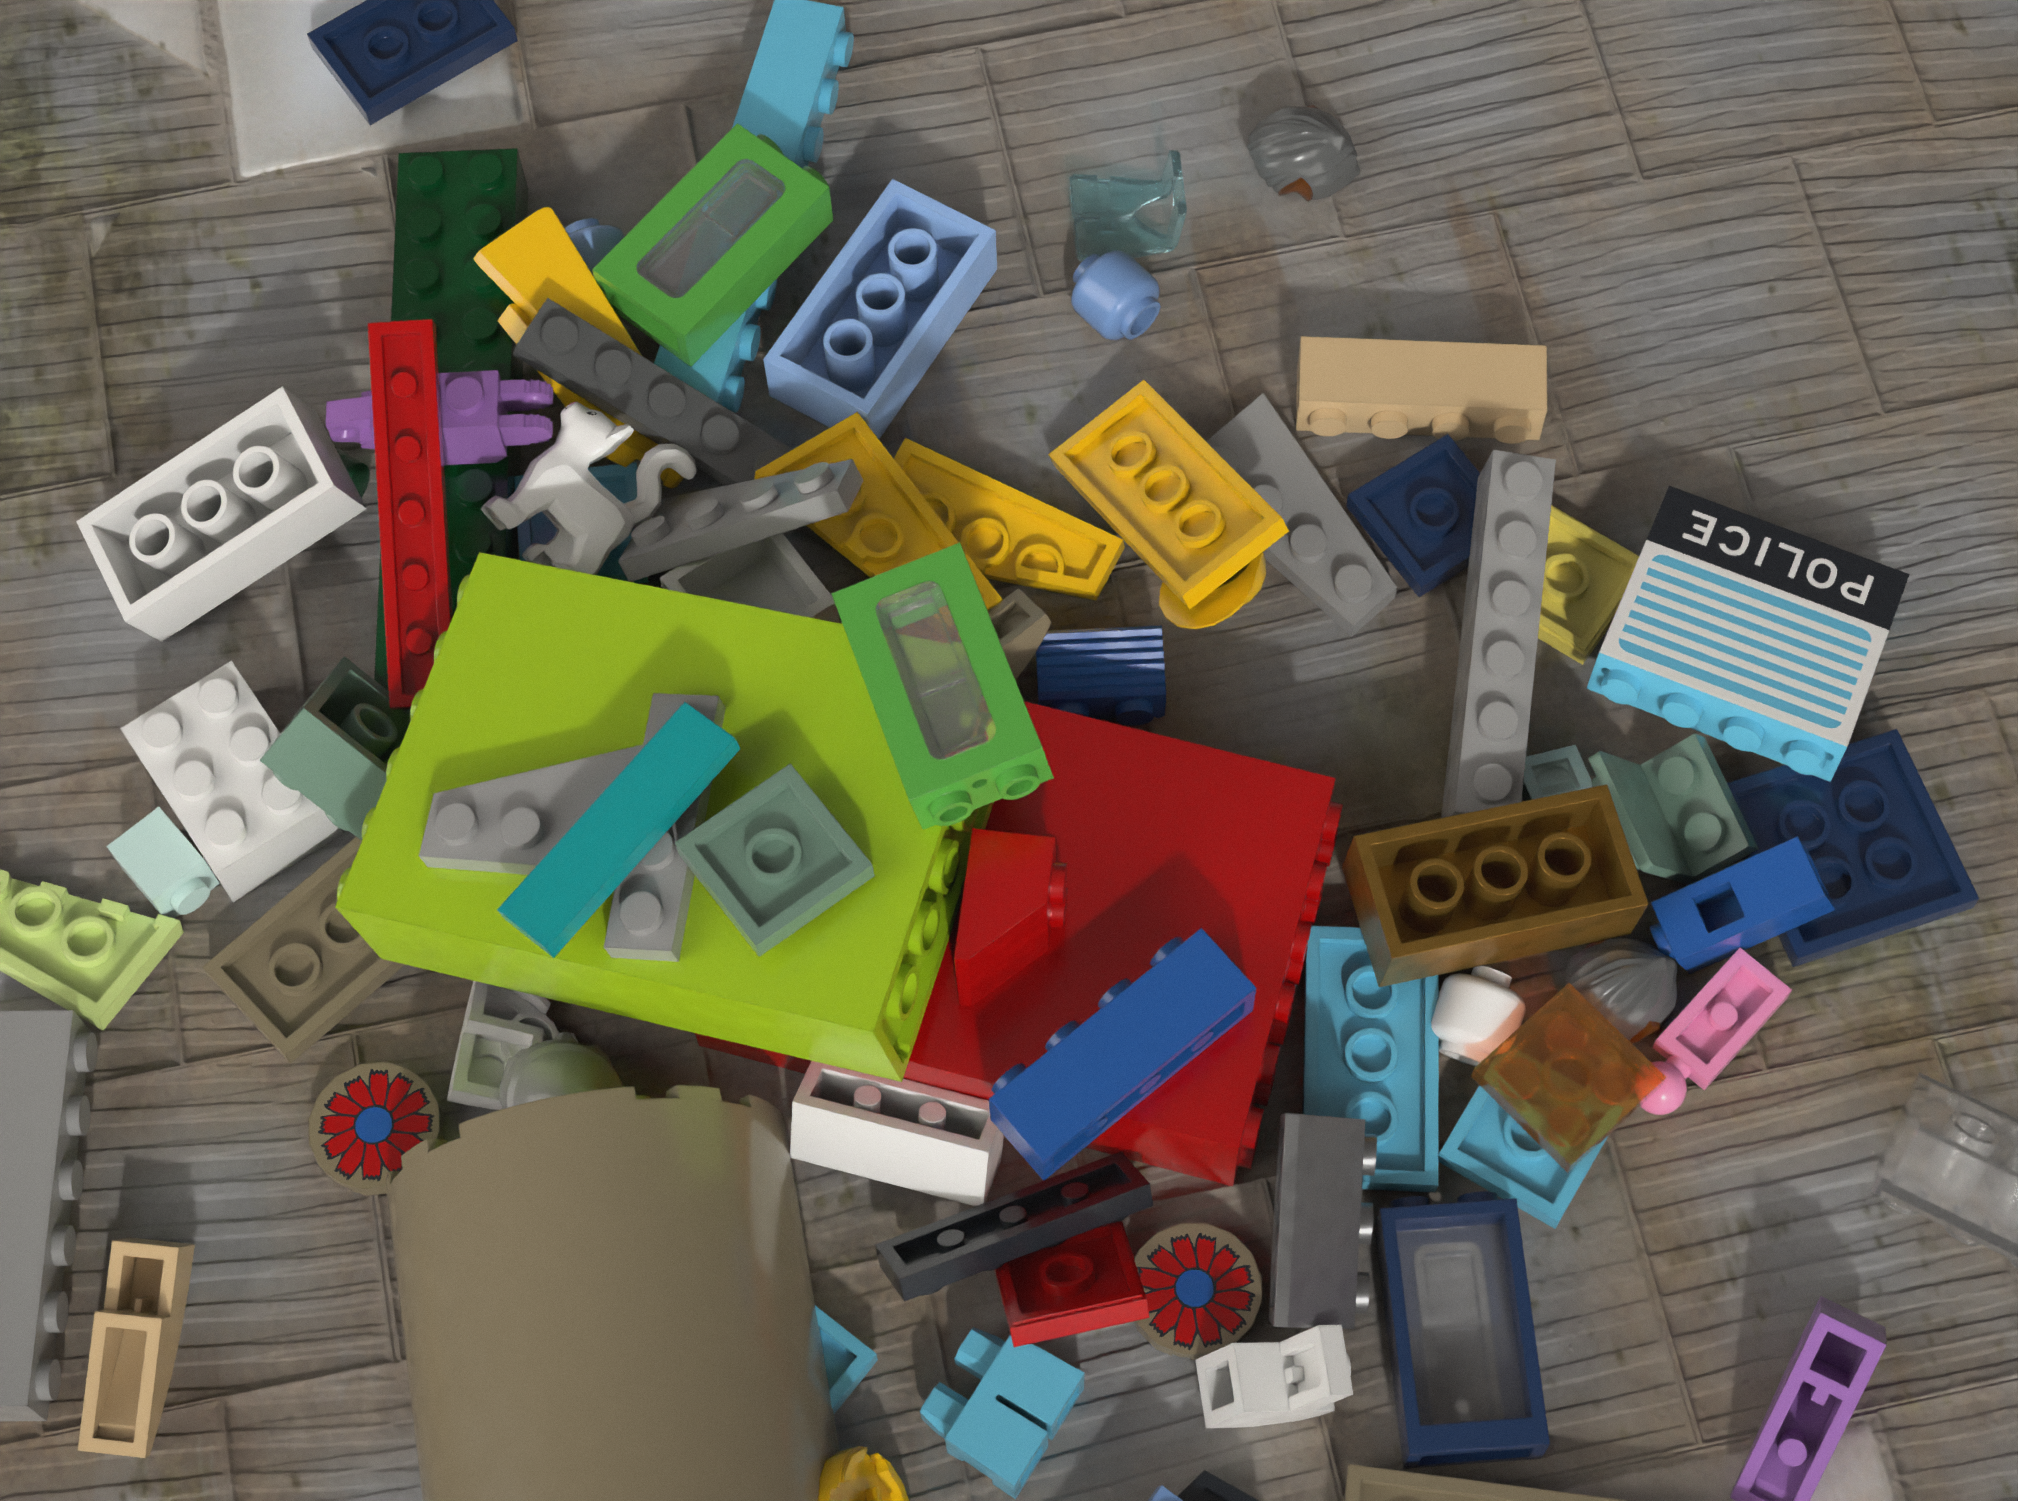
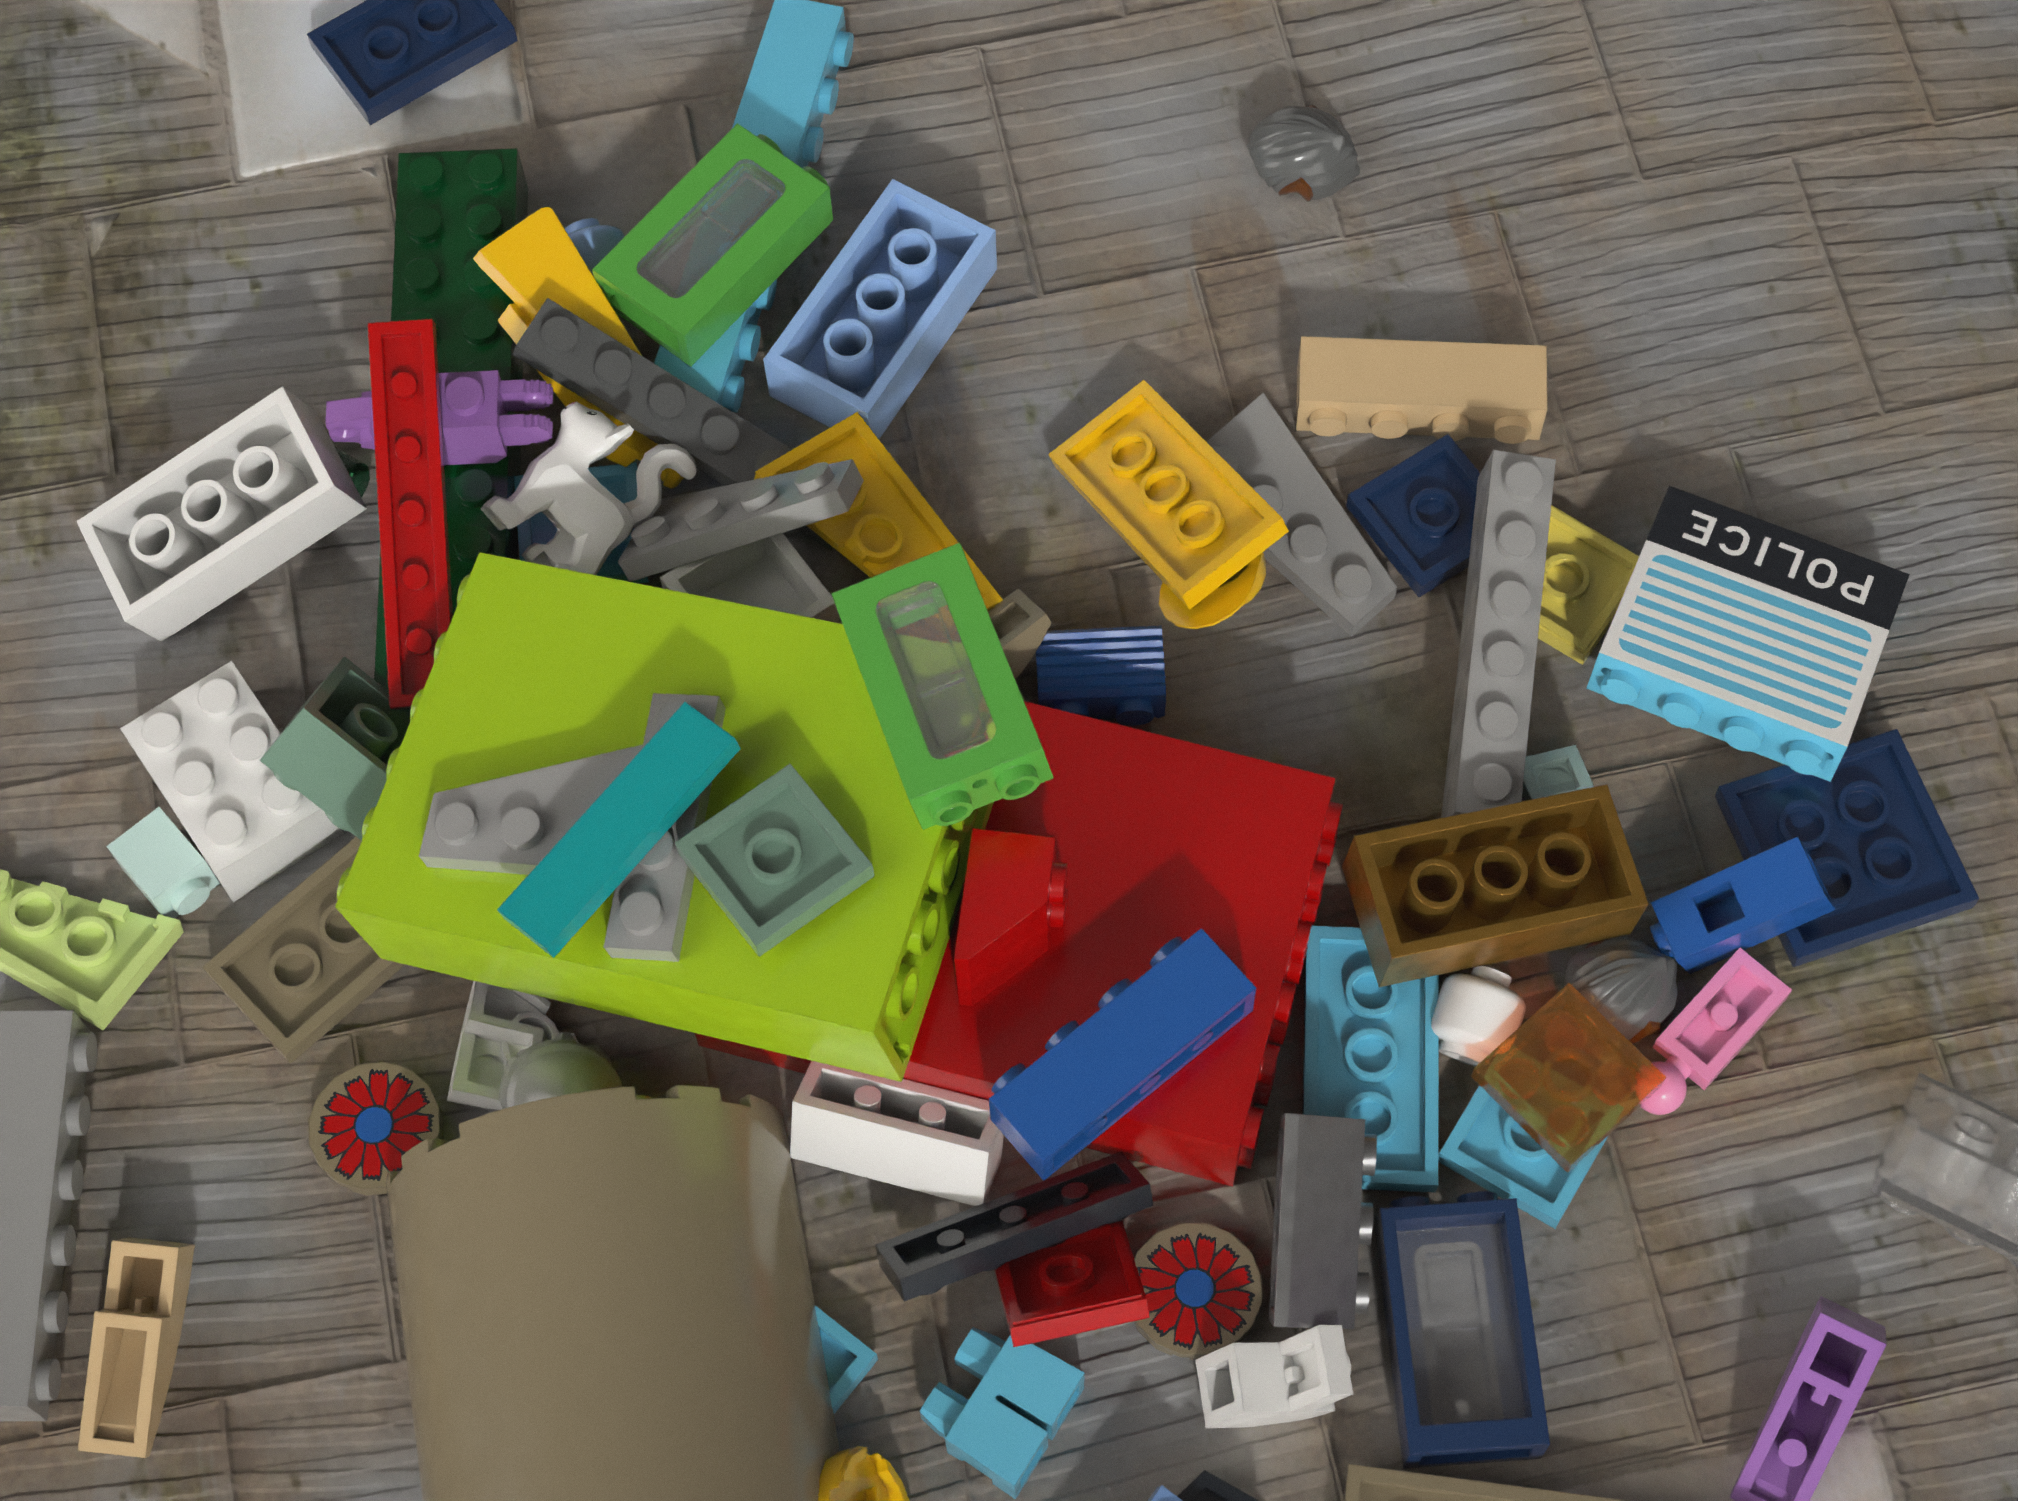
yellow wing [894,438,1125,600] -> none
clear light blue piece [1068,150,1187,262] -> none
medium blue head [1071,250,1161,340] -> none
sand green bracket [1589,733,1759,885] -> none

